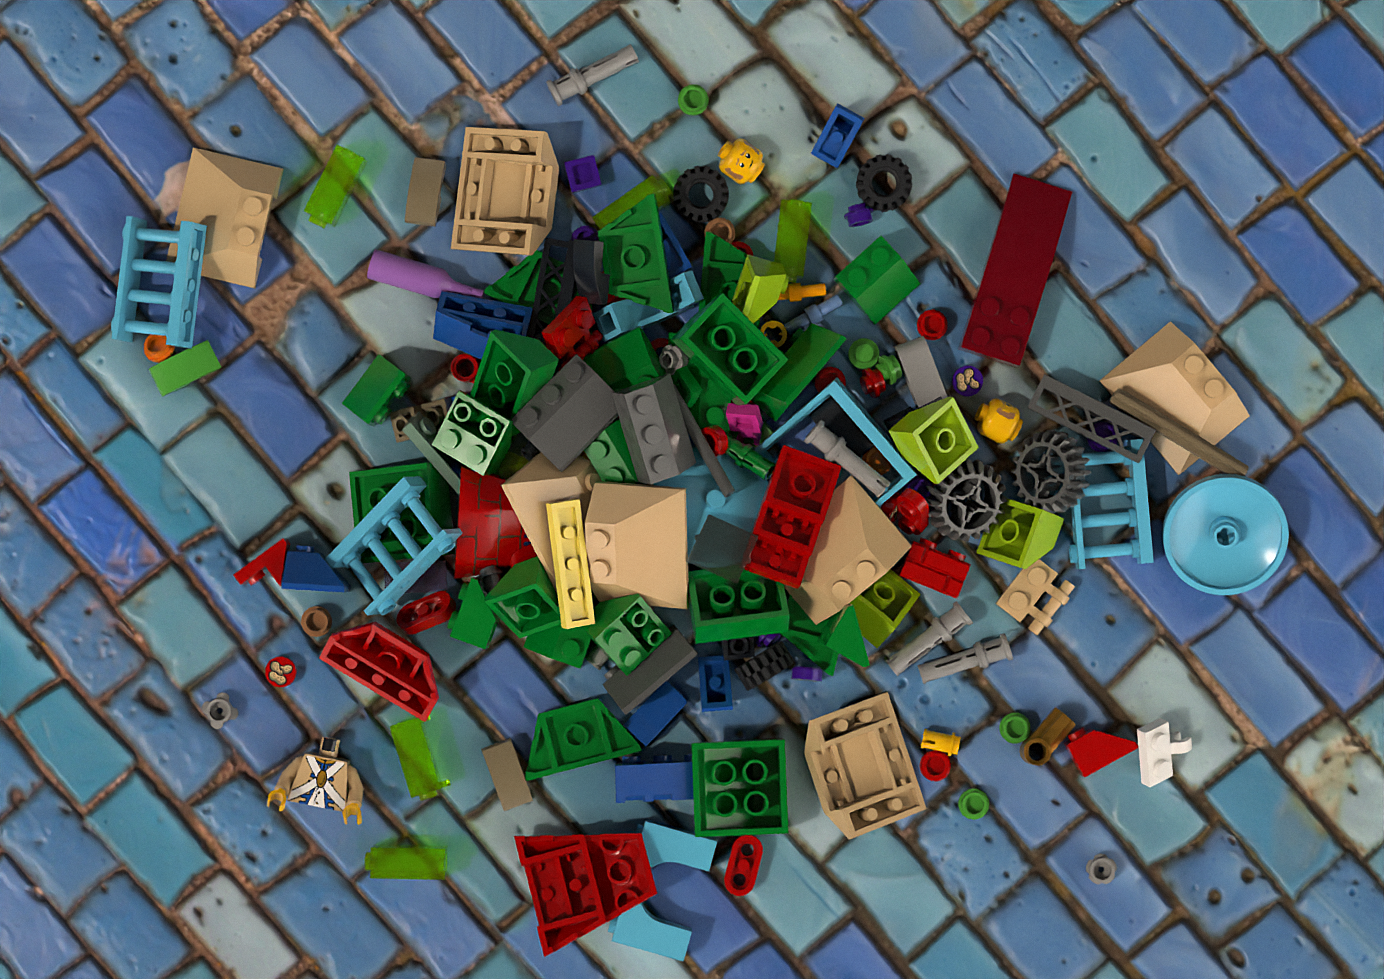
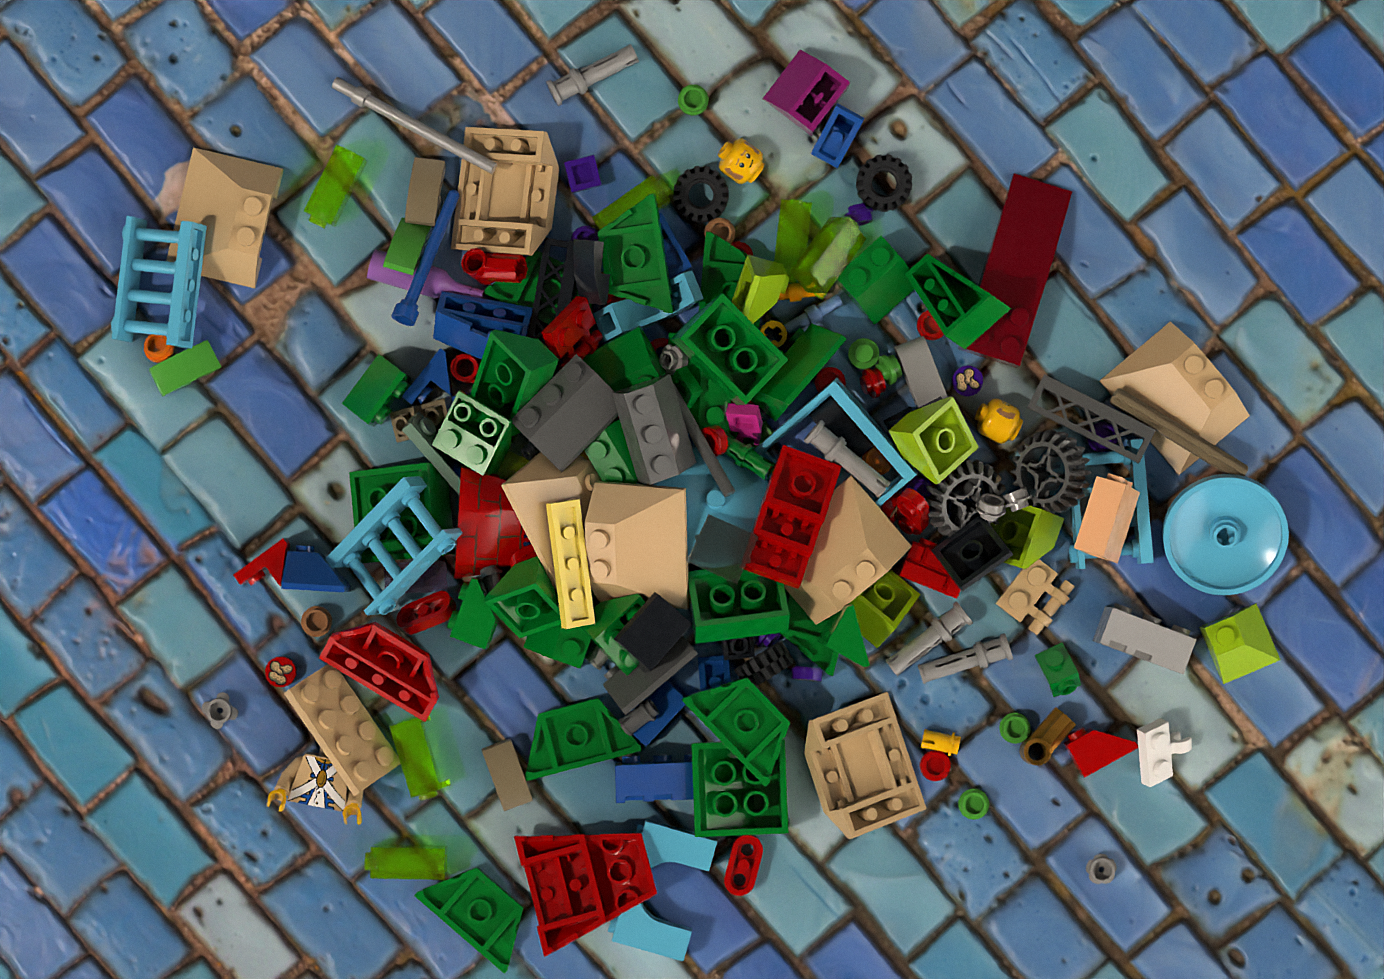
none -> tan plate [284,664,402,796]
none -> light grey bar [332,77,497,174]
none -> bright green slope [383,217,431,275]
none -> blue piece [391,190,460,326]
none -> blue slope [402,348,453,405]
none -> green wing [414,867,524,974]
none -> red piece [461,248,528,285]
none -> black slope [614,592,692,673]
none -> dark grey pin [619,699,660,736]
none -> green wing [681,677,790,787]
none -> magenta slope [762,50,850,136]
none -> clear neon green brick [790,217,866,299]
none -> green wedge [905,254,1011,349]
none -> black slope [931,515,1013,591]
none -> light grey plate [976,494,1006,521]
none -> light grey plate [1003,487,1033,512]
none -> green bracket [1035,642,1081,697]
none -> light nougat brick [1074,473,1140,563]
none -> light grey wedge [1093,603,1196,674]
none -> lime slope [1199,603,1280,684]

